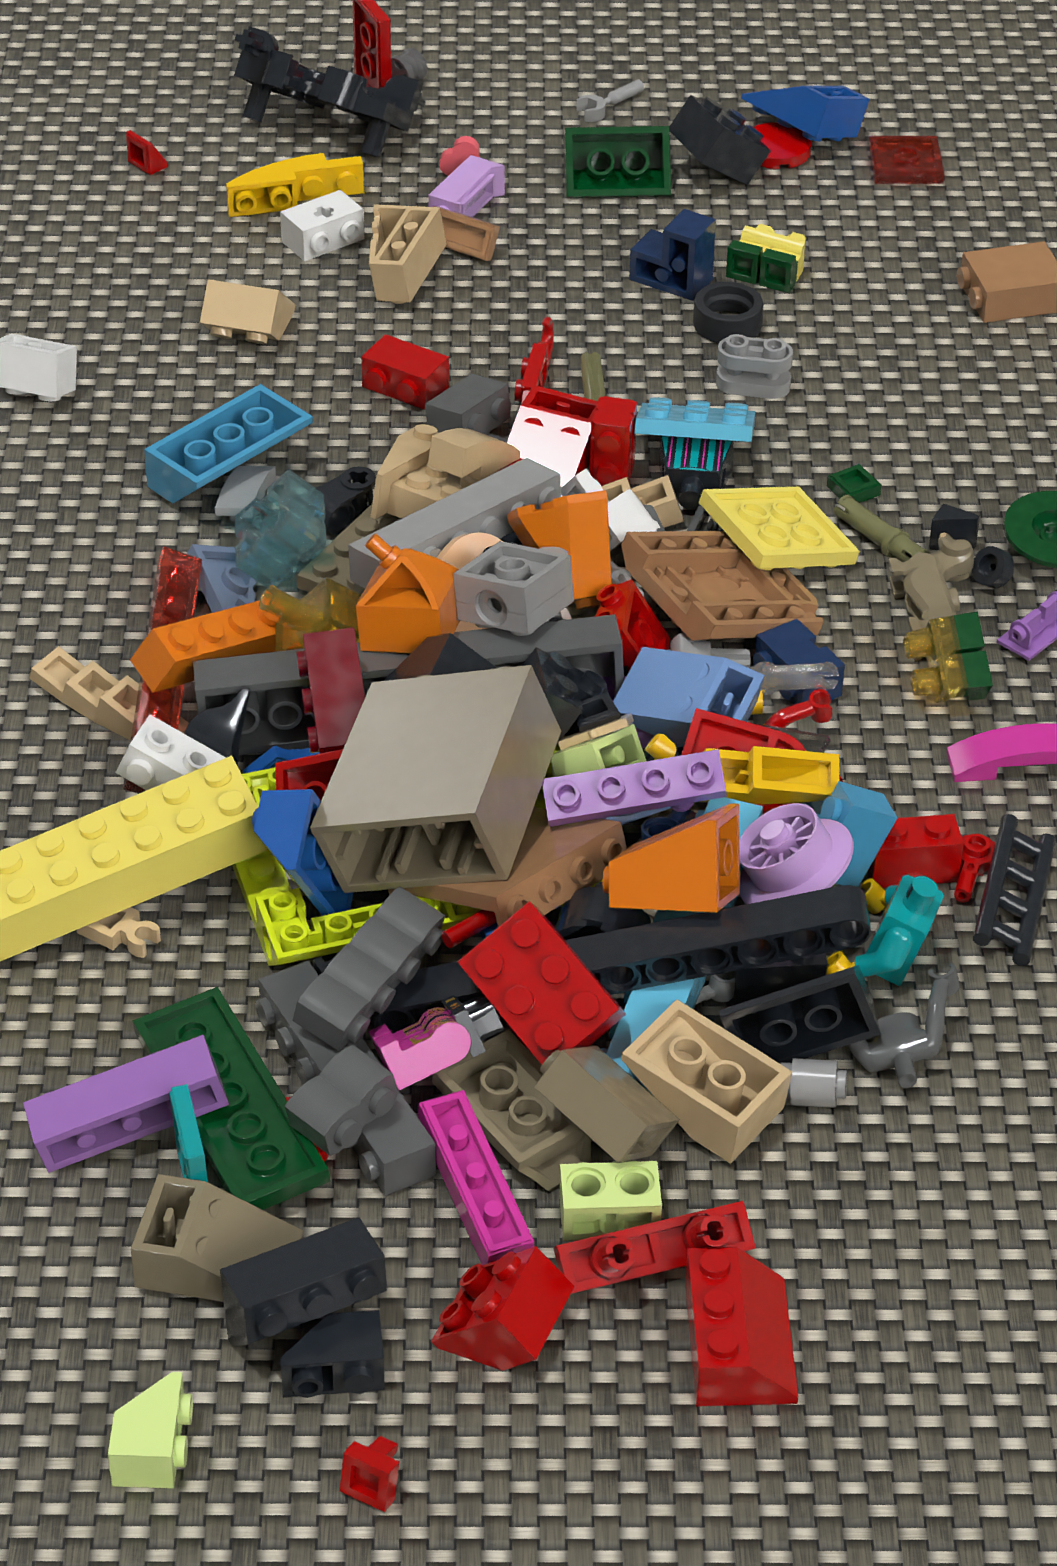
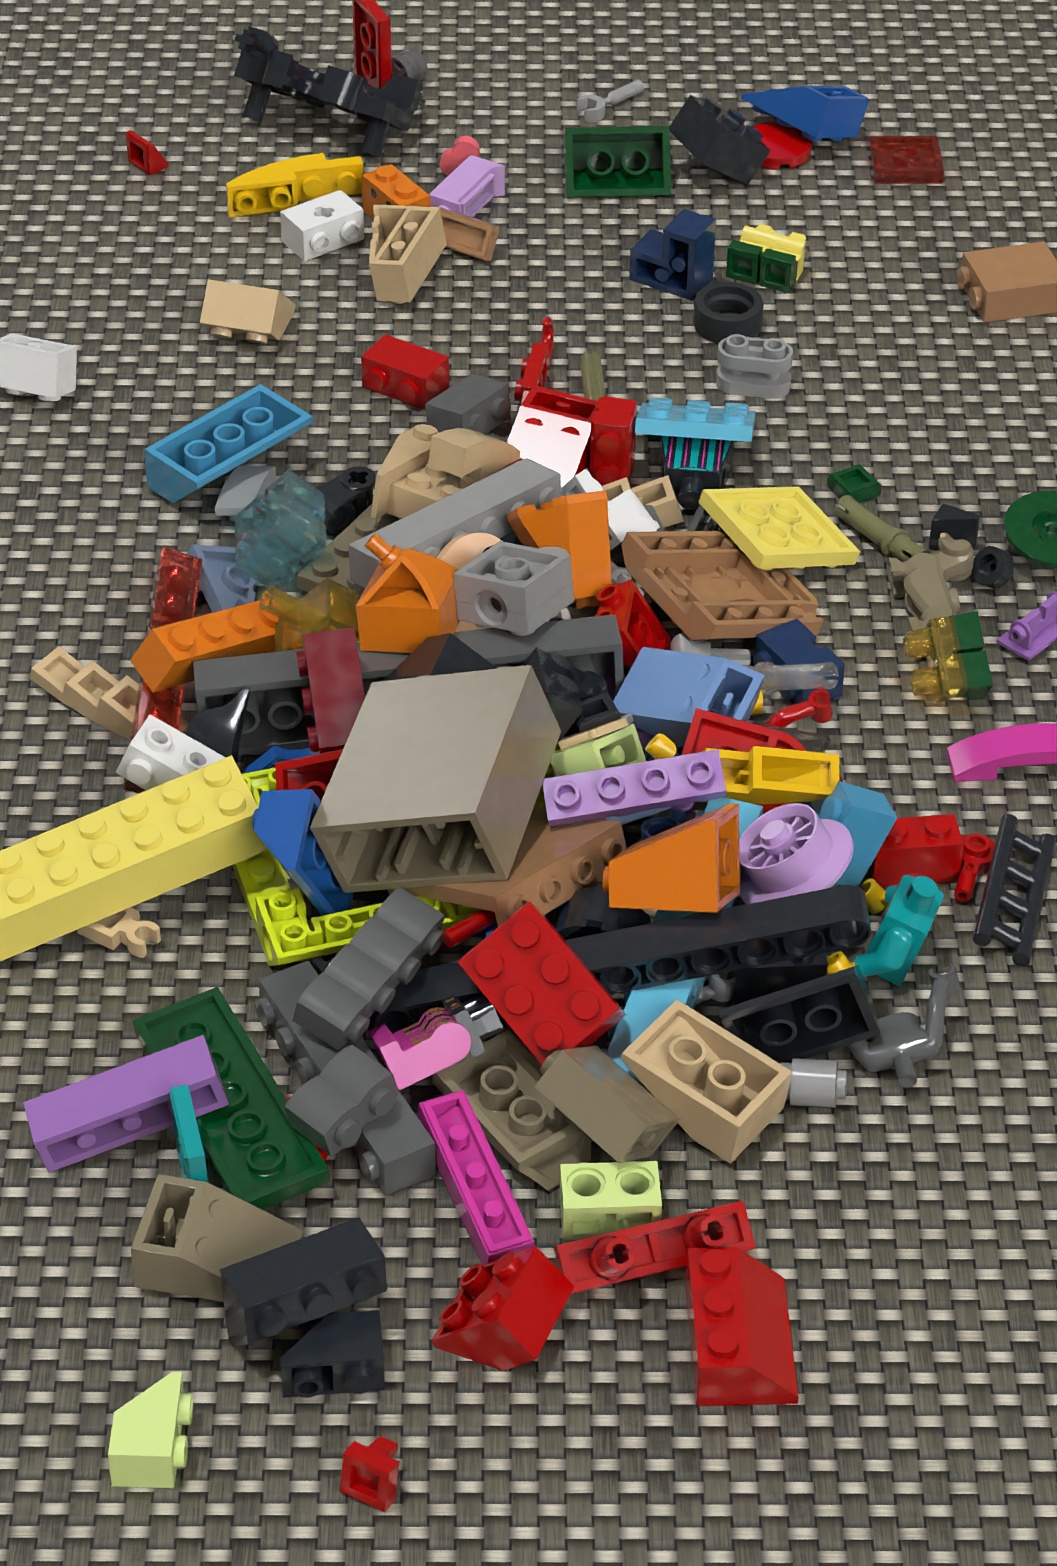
none -> orange brick [362,164,431,220]

